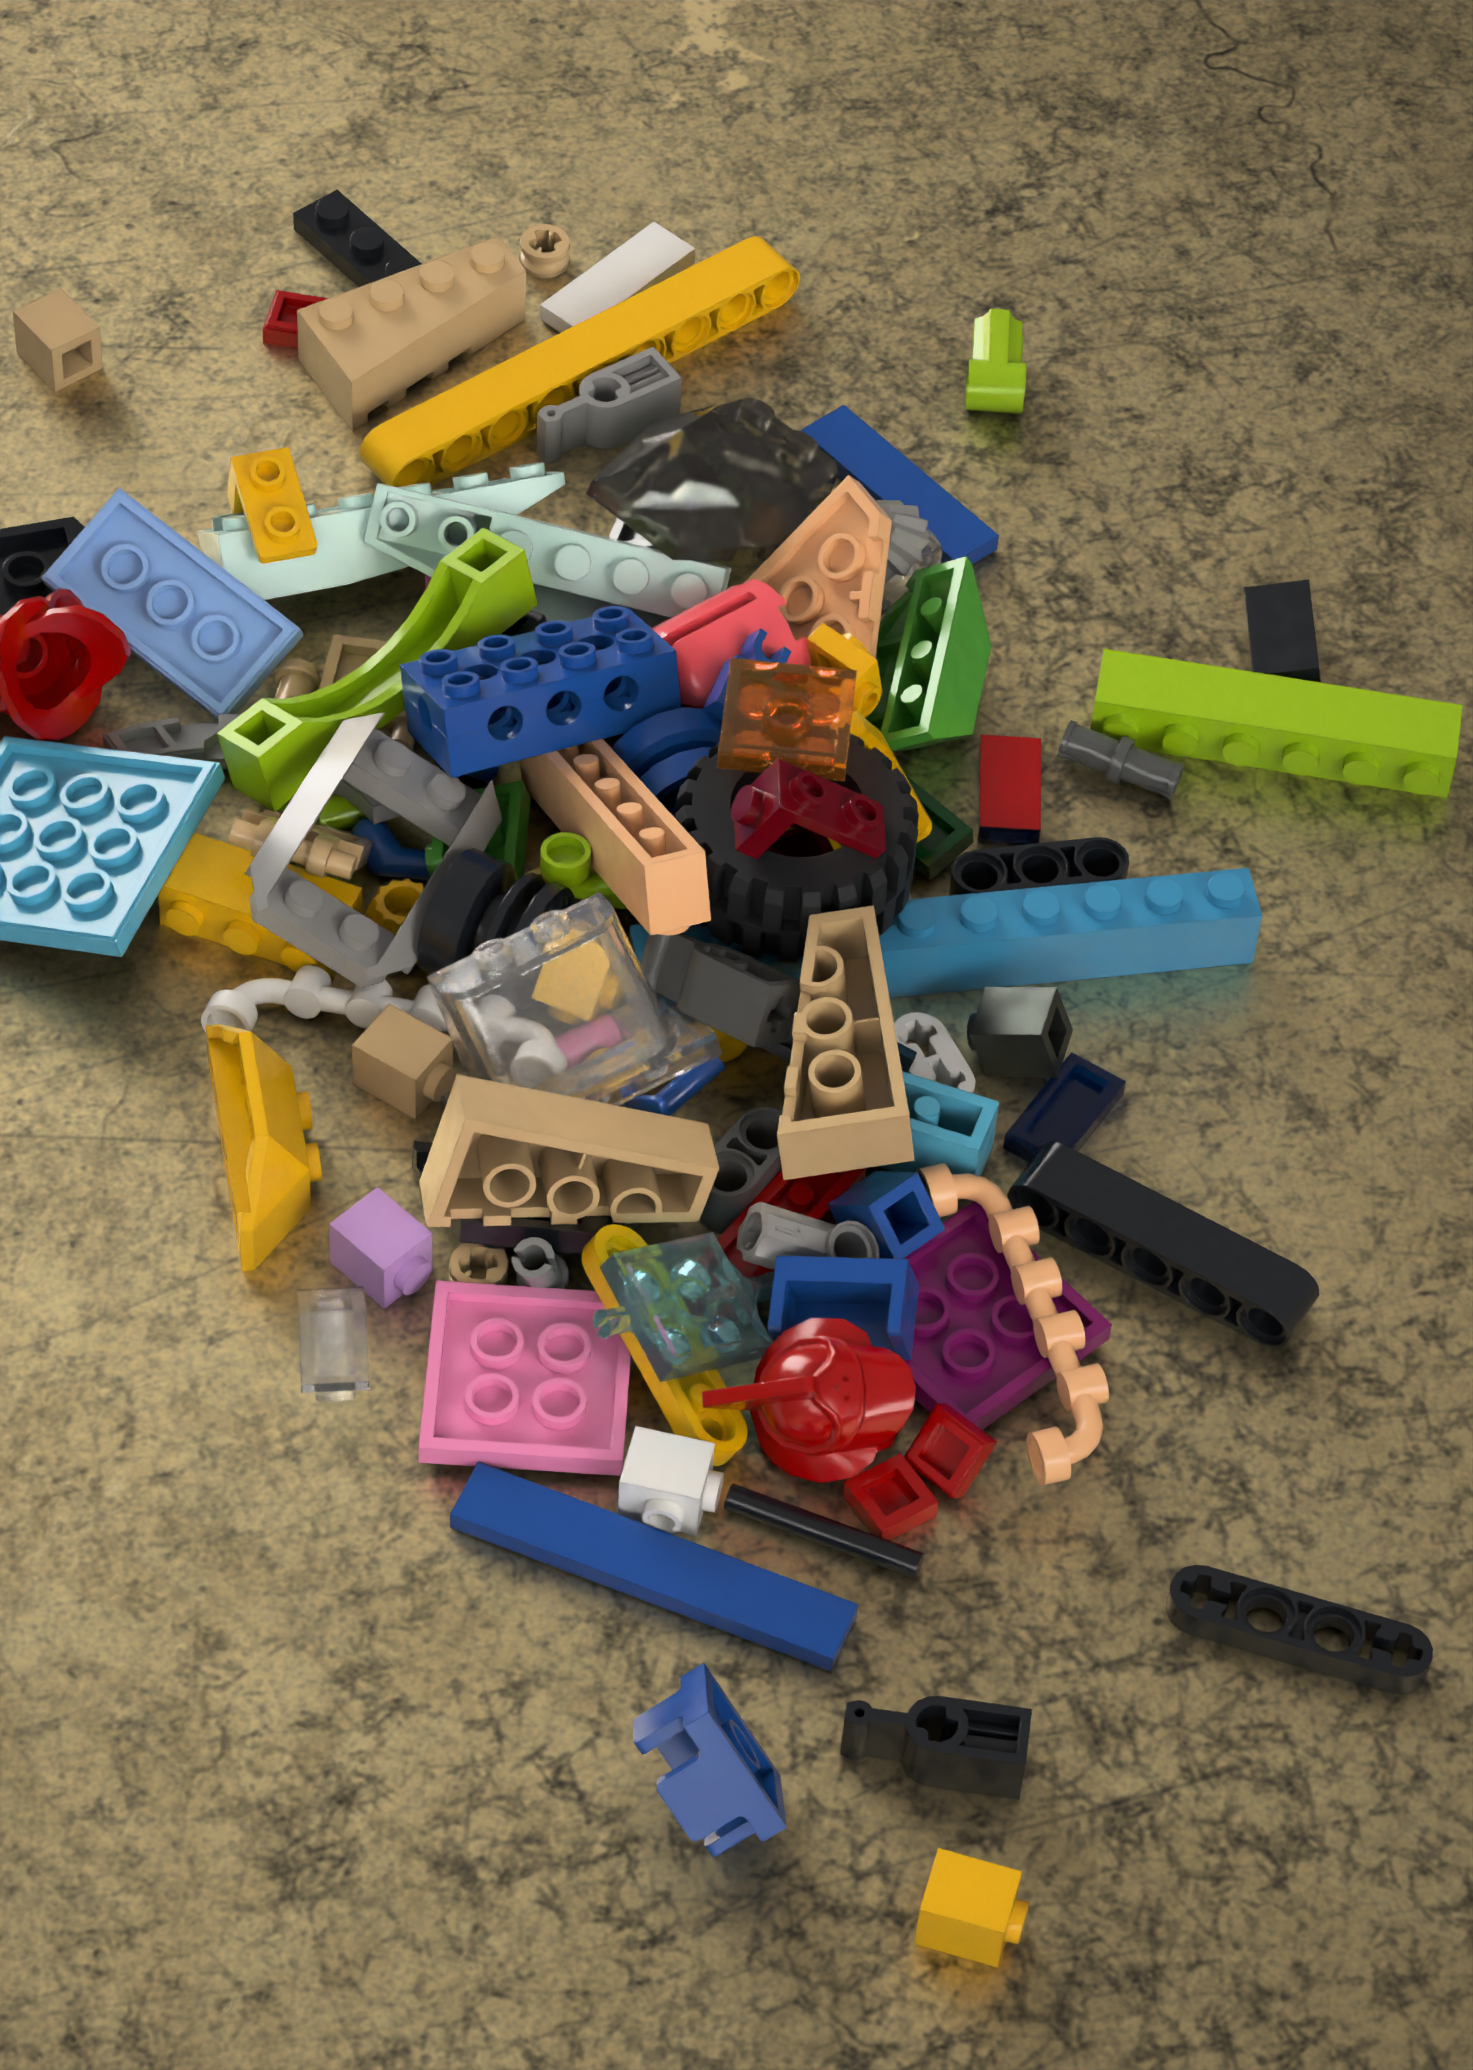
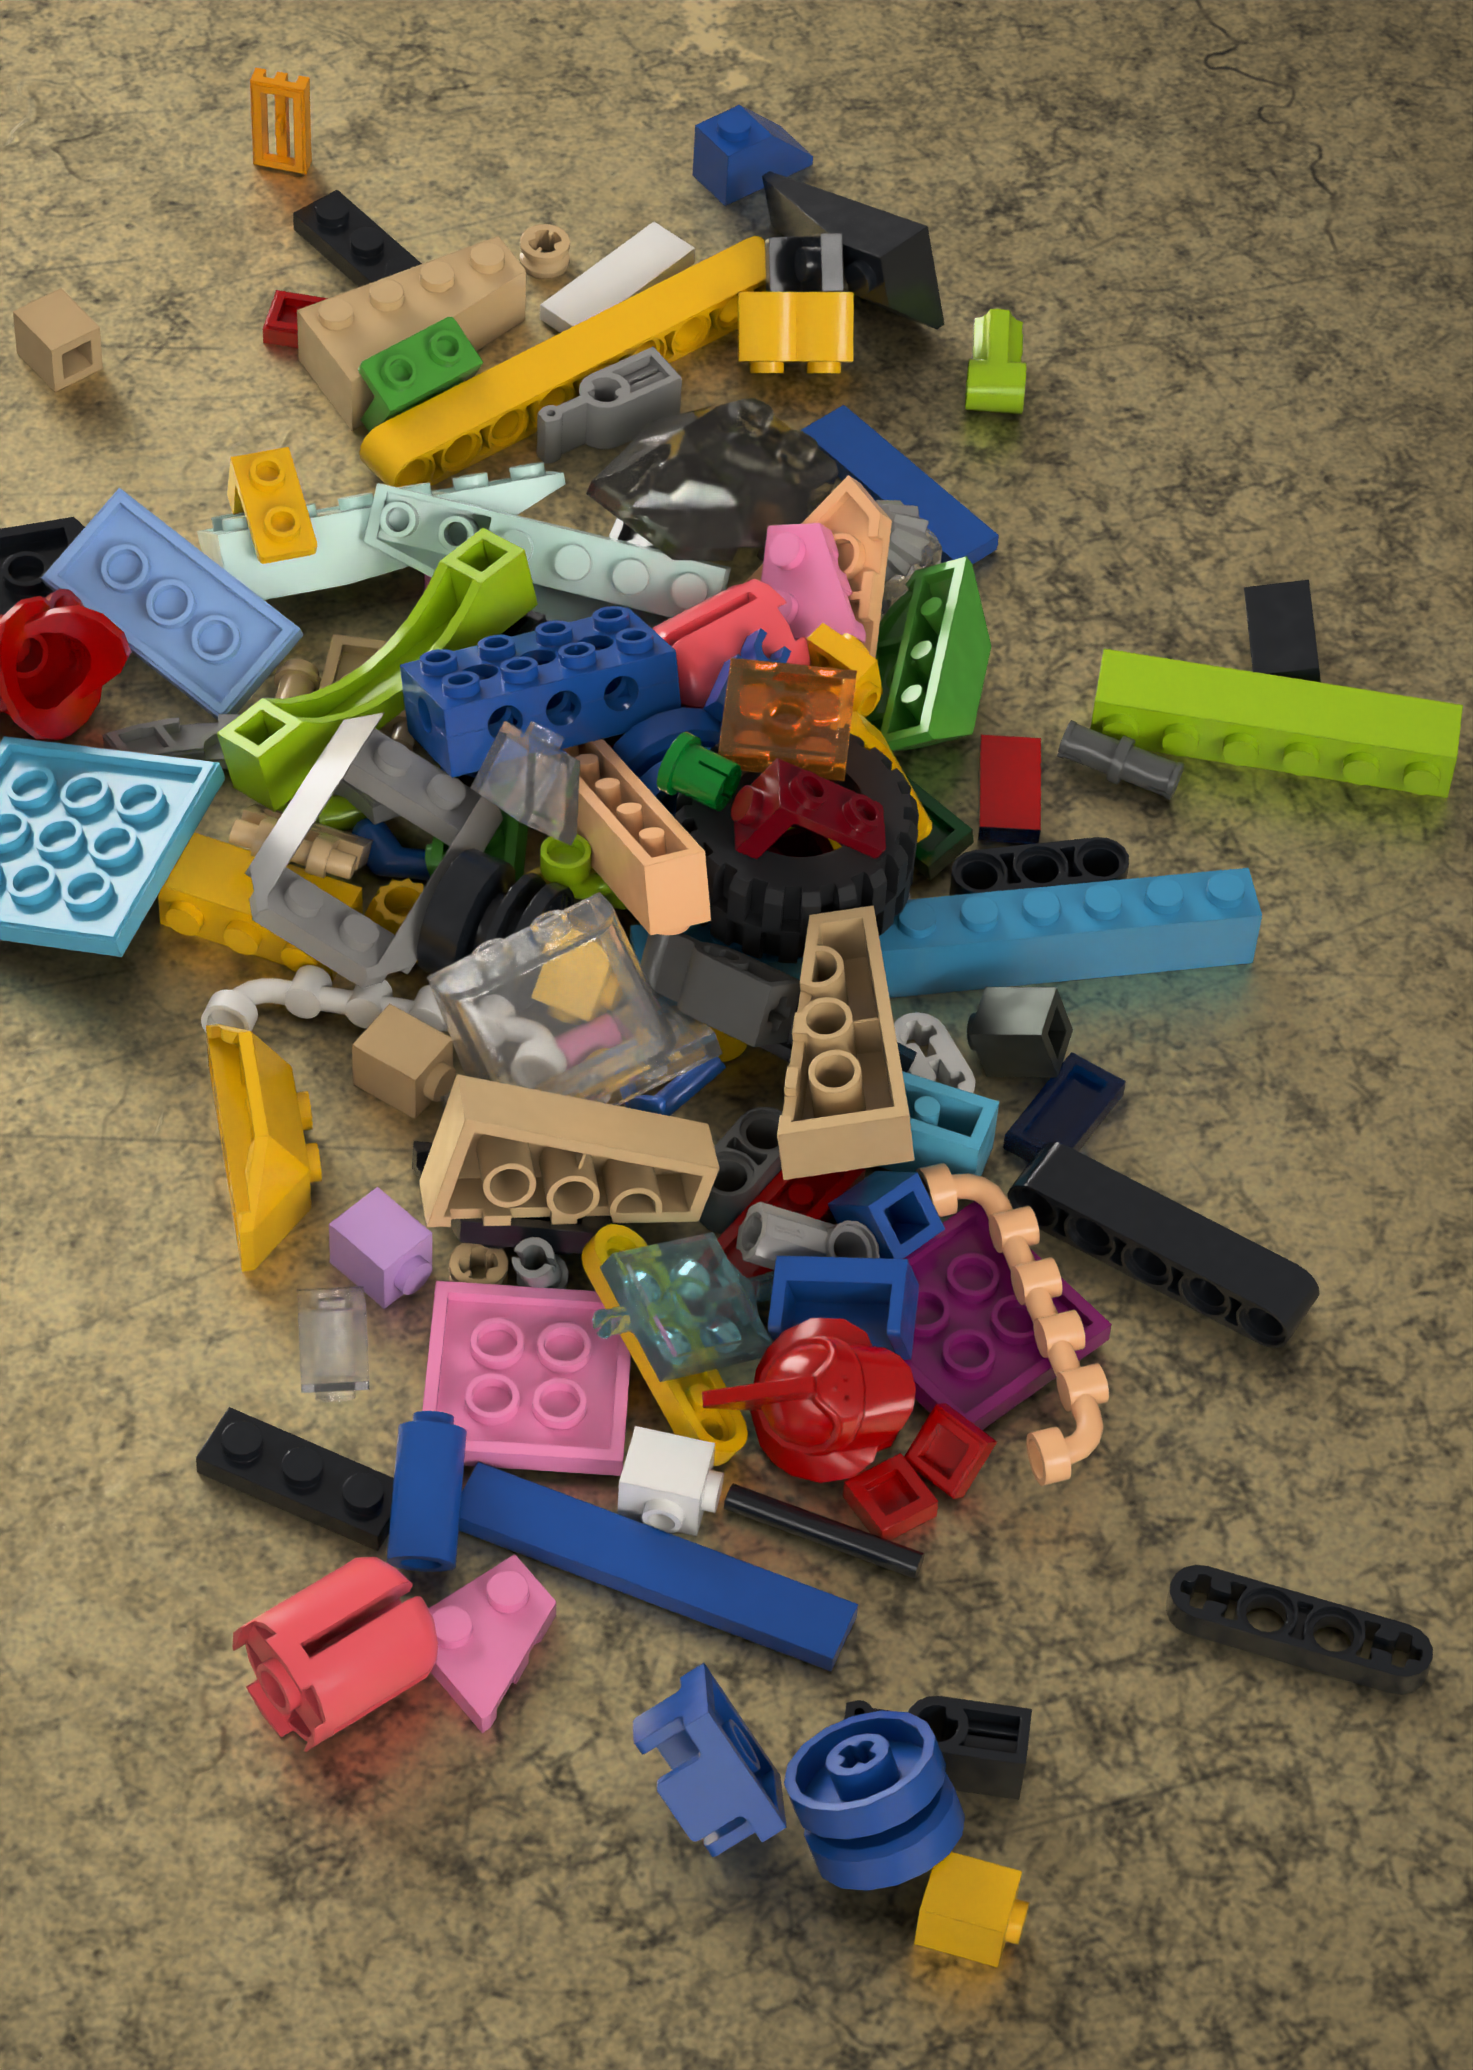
none -> black plate [196,1407,394,1551]
none -> coral cylinder [232,1557,438,1752]
none -> light orange tile [250,67,312,174]
none -> bright green bracket [358,317,483,432]
none -> blue brick [387,1411,467,1572]
none -> bright pink wing [428,1554,556,1733]
none -> clear slope [470,721,580,846]
none -> green bush [657,732,742,811]
none -> blue slope [692,105,813,206]
none -> yellow brick [738,292,854,374]
none -> bright pink wing [761,523,866,645]
none -> black wedge [762,171,944,329]
none -> black bracket [765,233,844,292]
none -> blue wheel [784,1710,965,1891]

